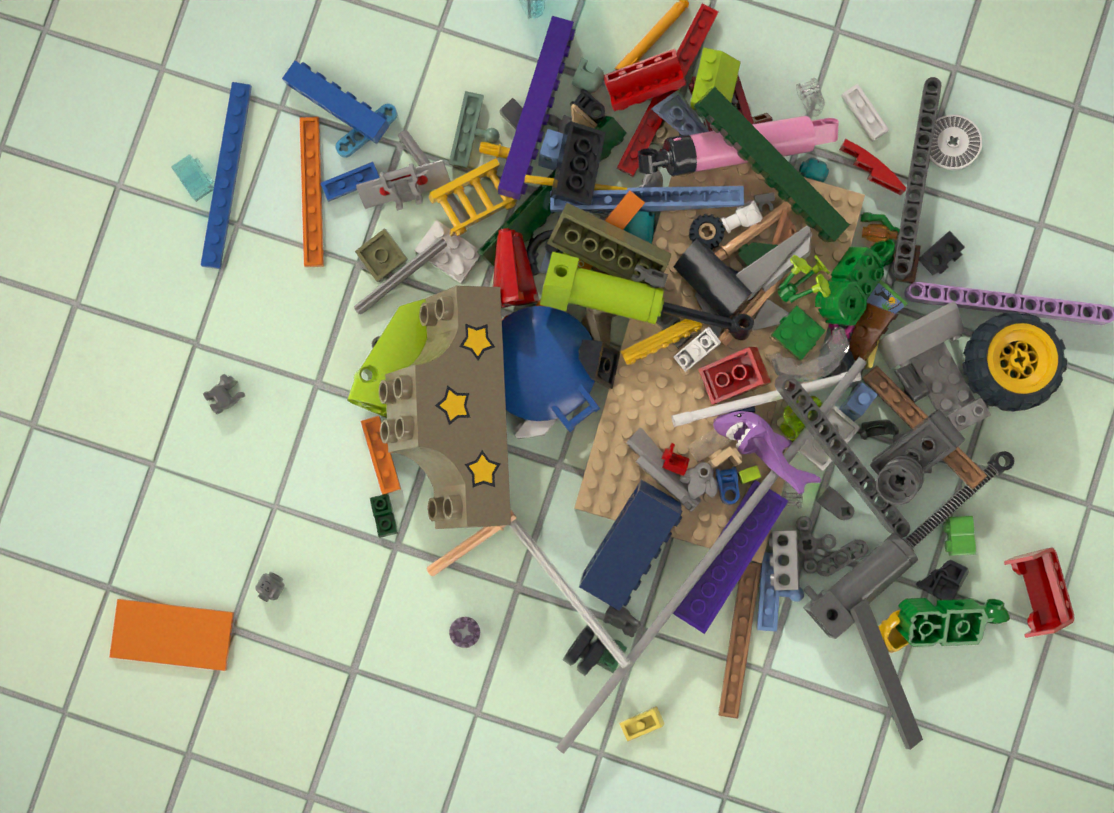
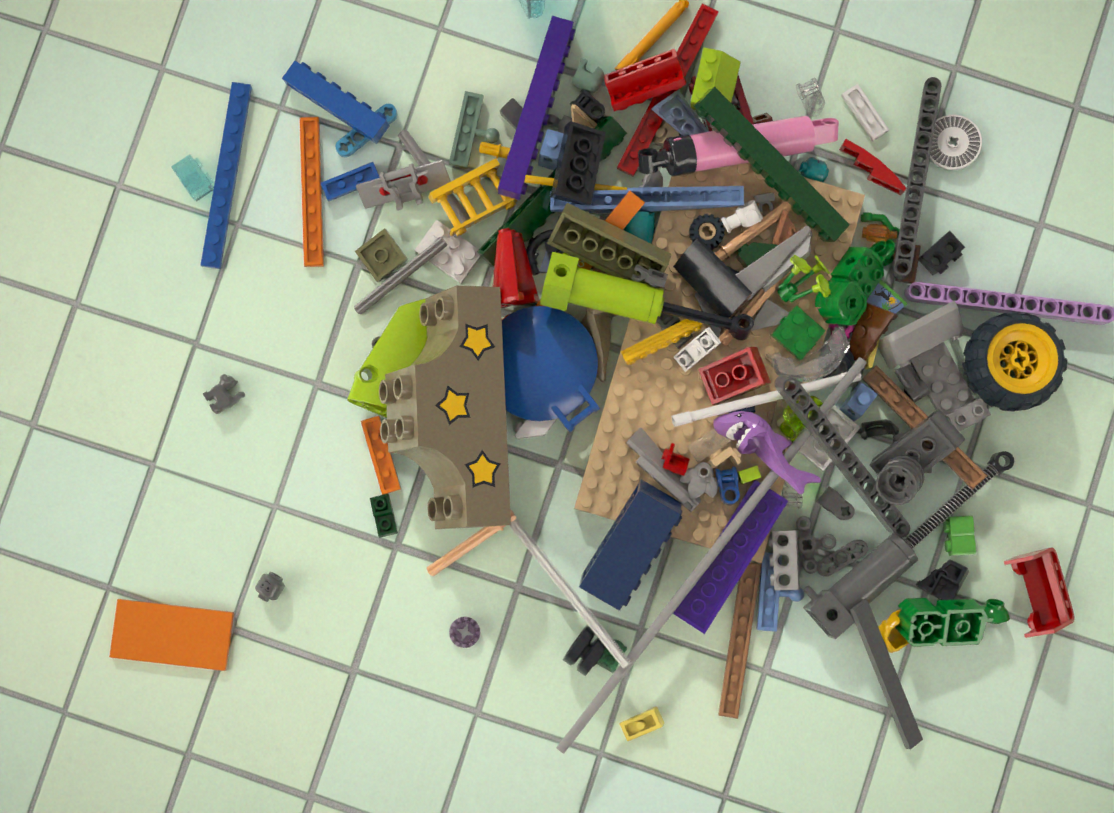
black slope [578,339,620,389] -> none
dark grey animal [603,606,641,637] -> none

